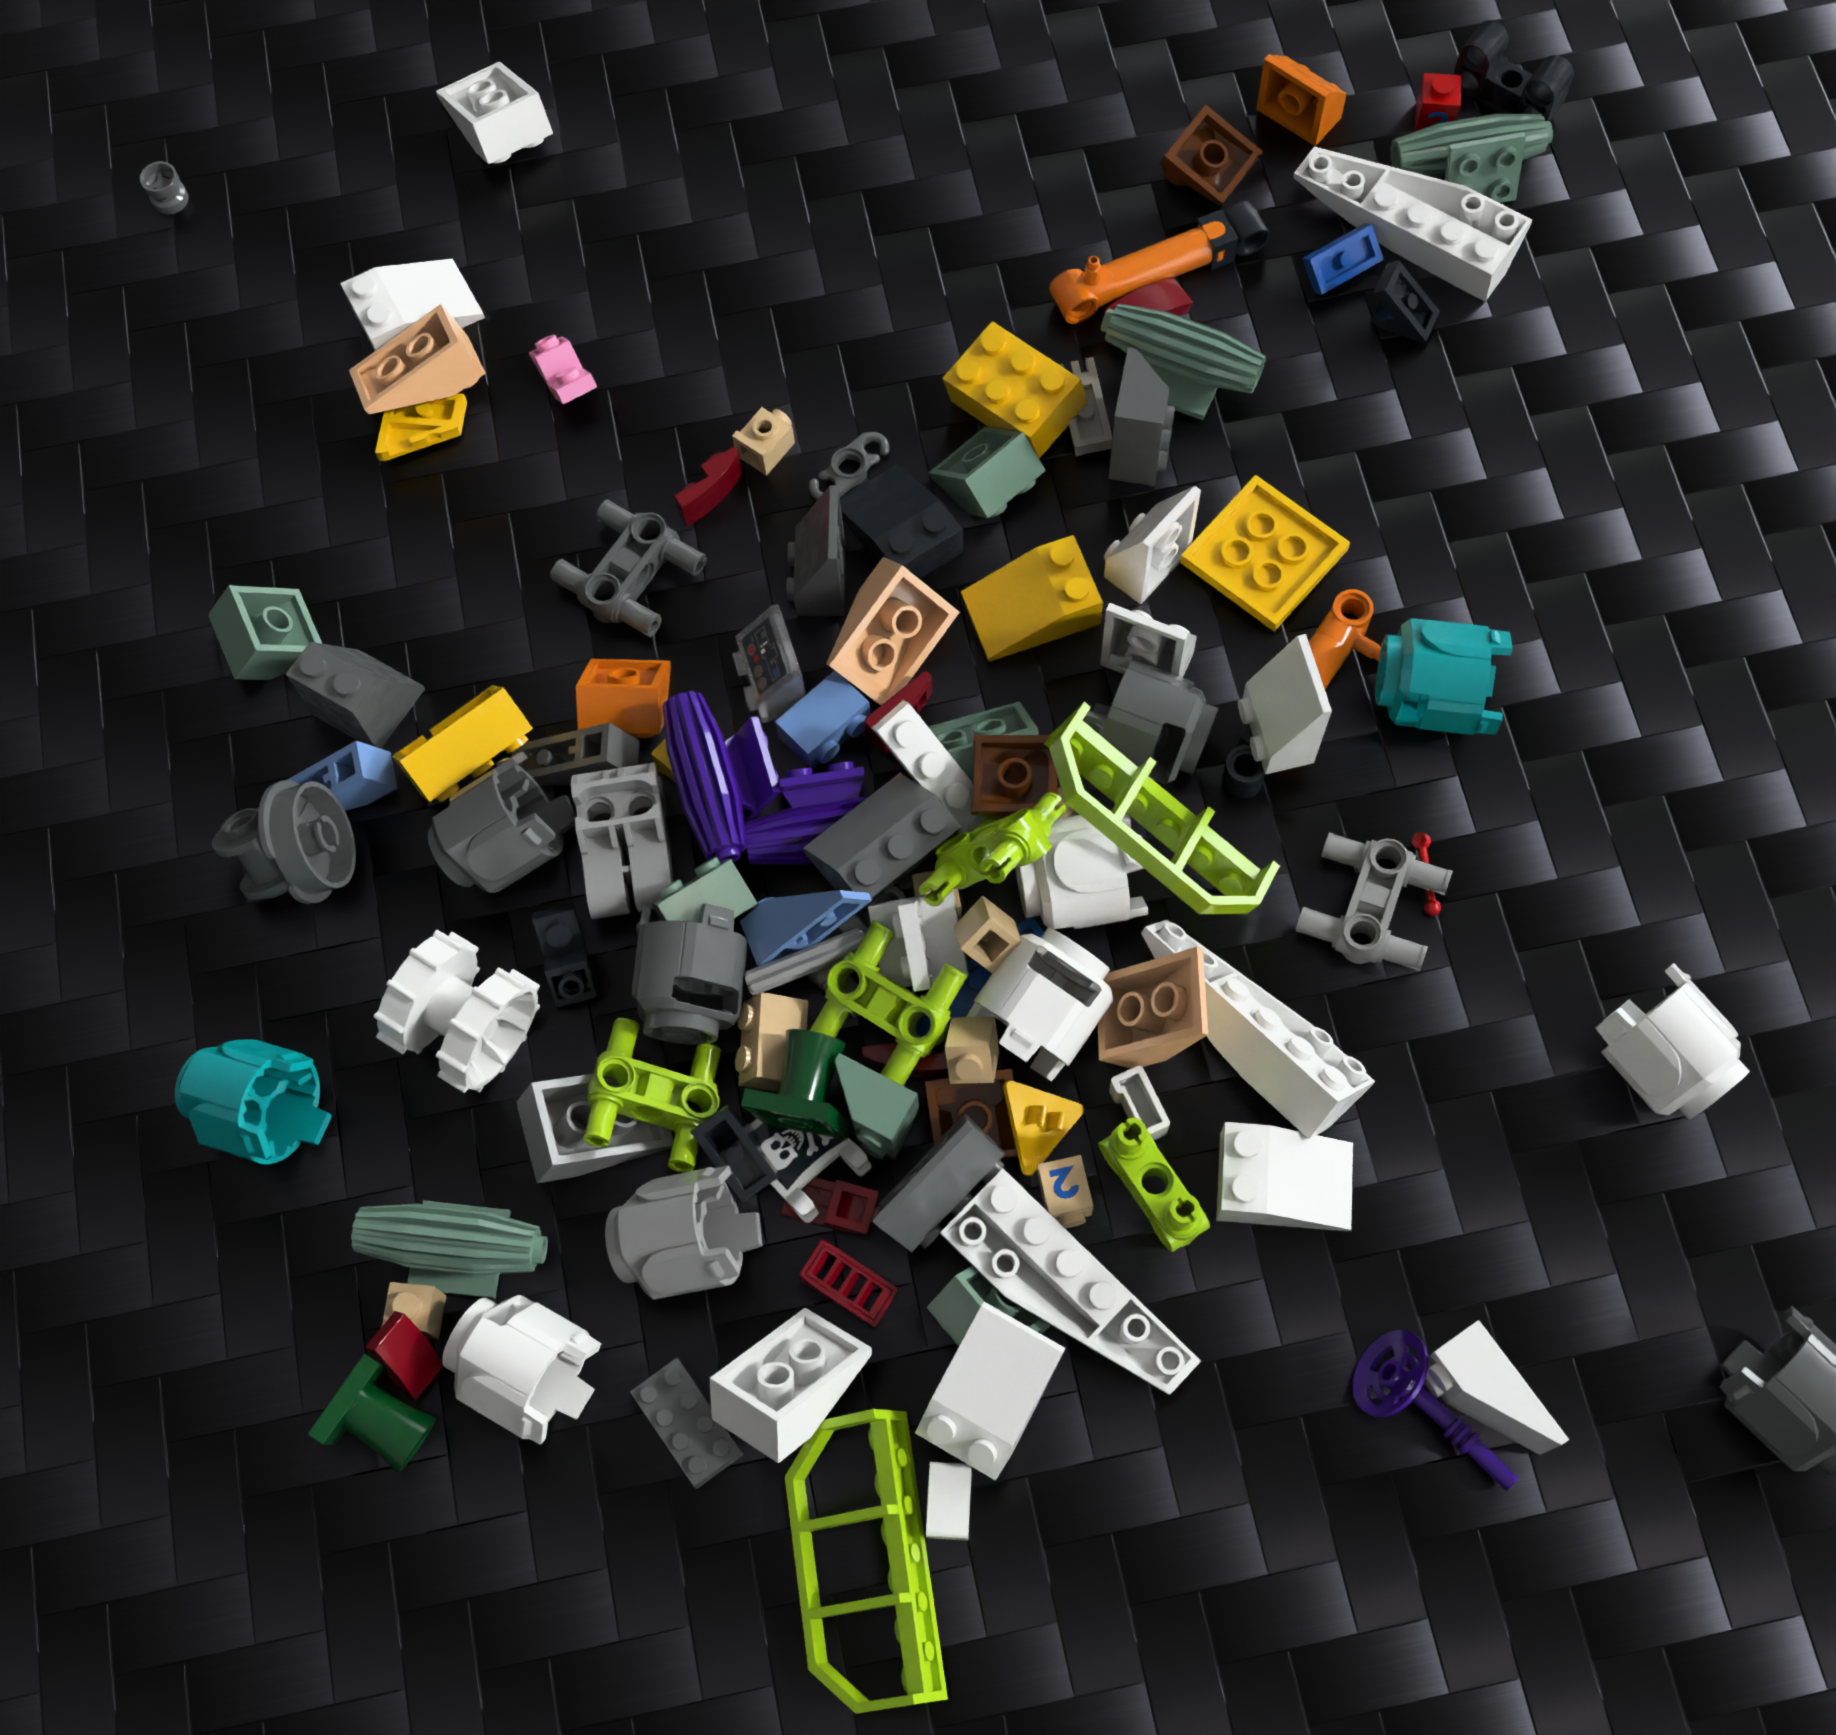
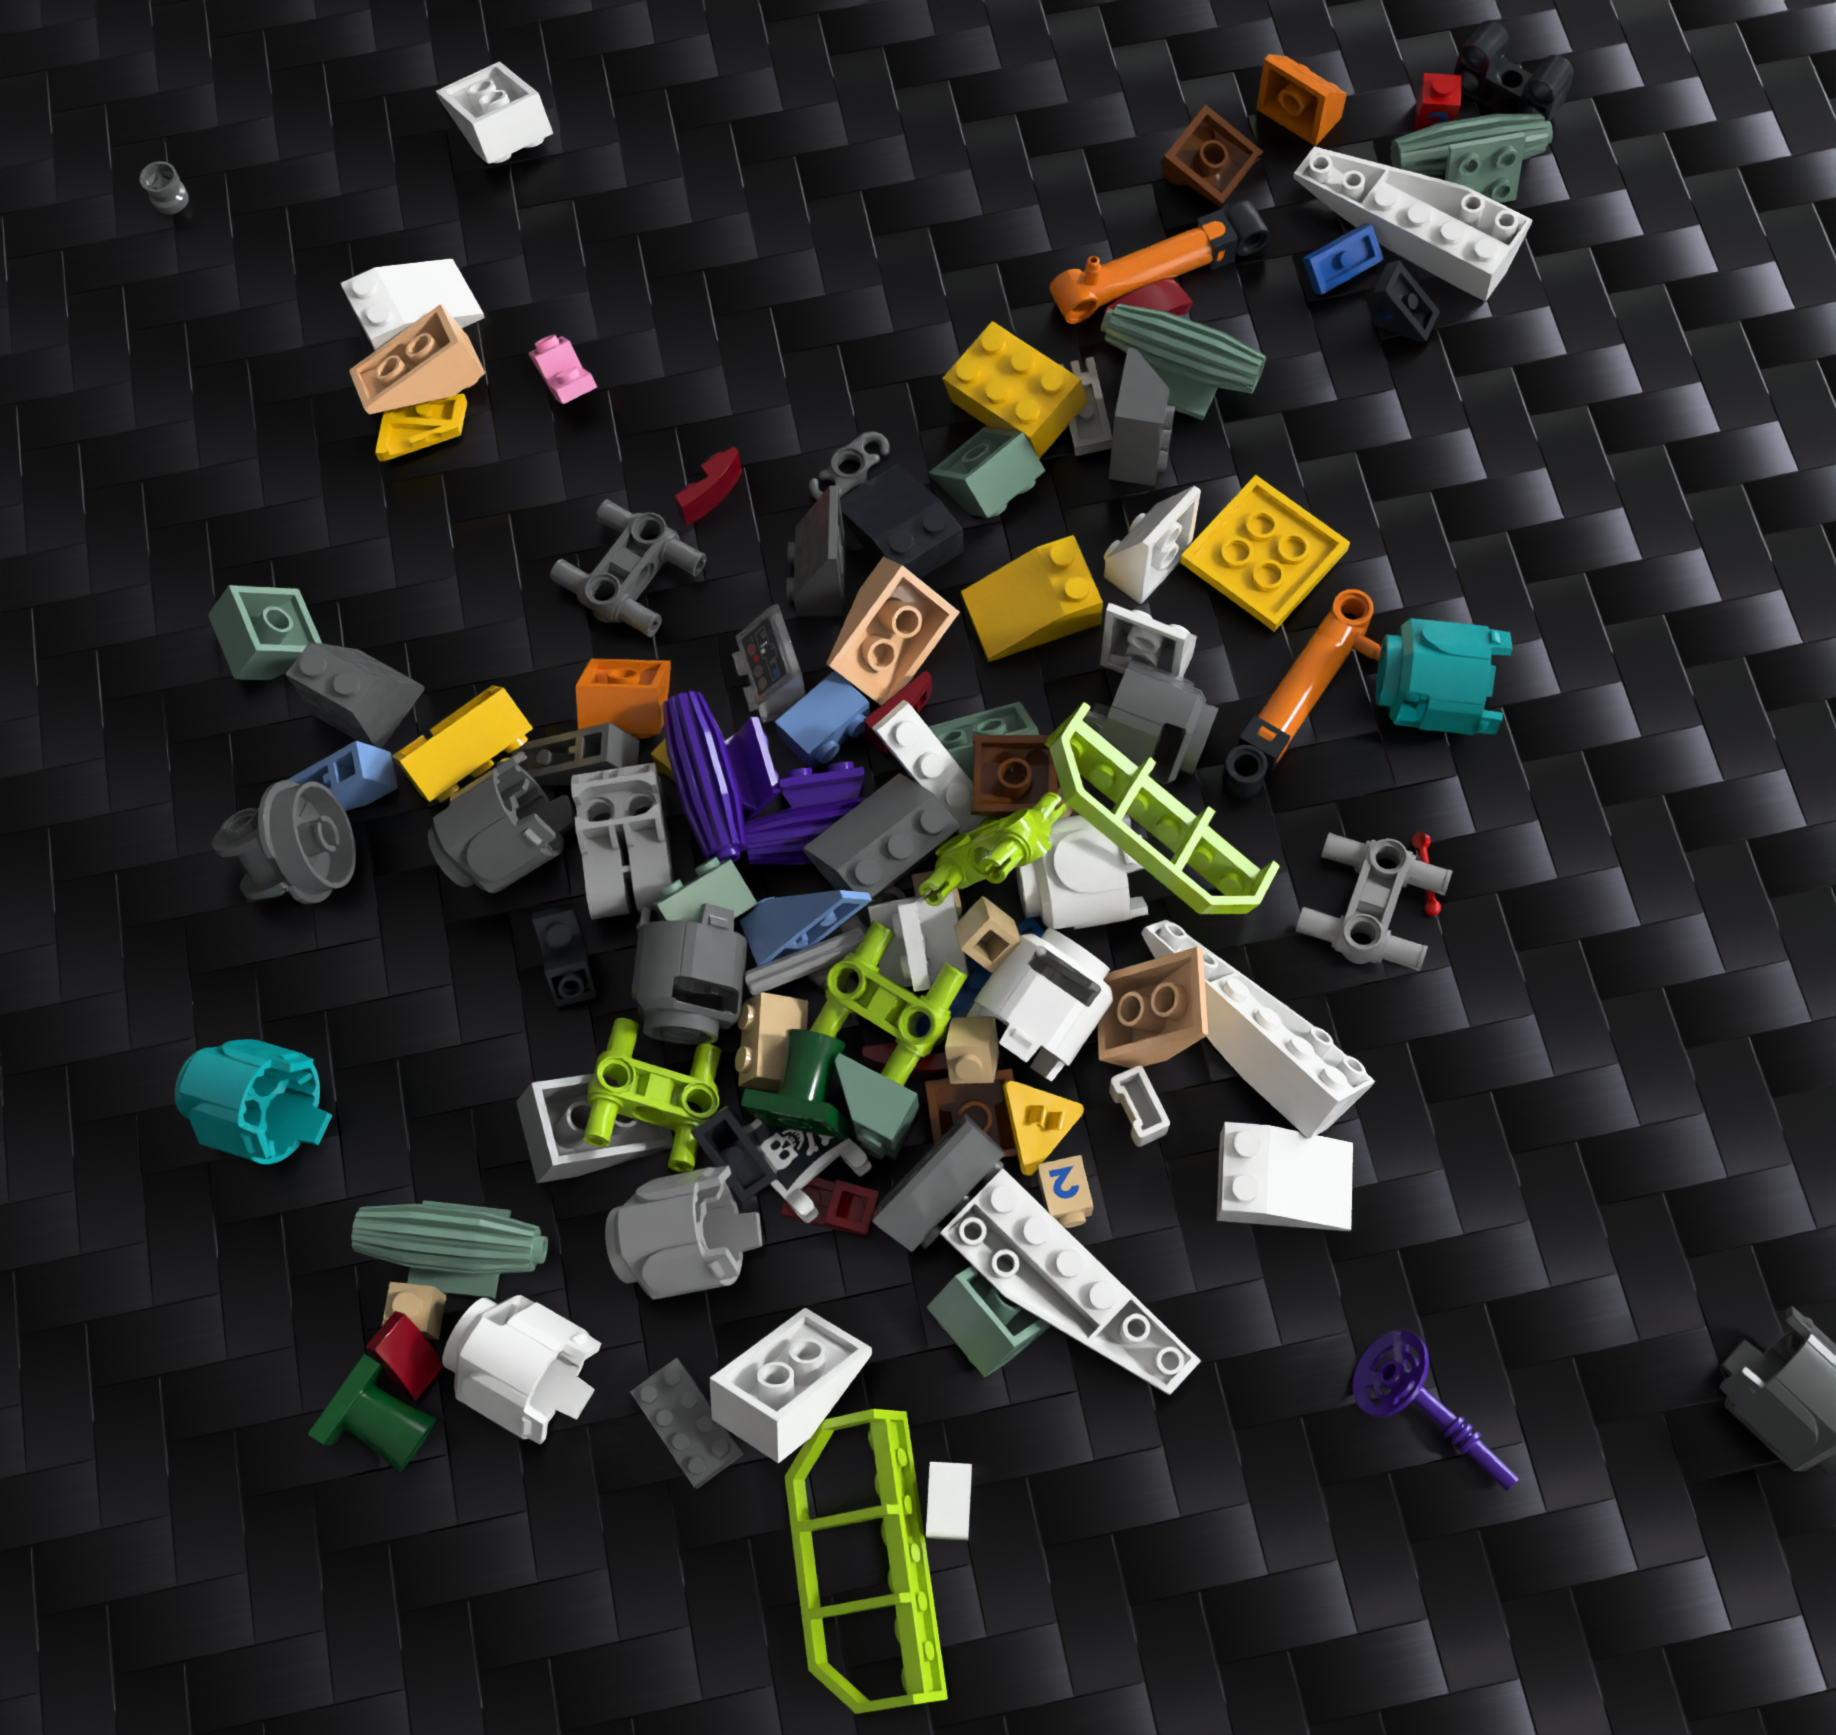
white piece [374,930,540,1093] -> none
tan brick [732,407,795,476] -> none
dark red slope [799,1239,899,1329] -> none
white slope [915,1302,1065,1481] -> none
lime piece [1098,1117,1210,1252] -> none
white slope [1238,634,1332,774] -> none
white slope [1419,1320,1569,1455] -> none
white piece [1596,963,1749,1120] -> none

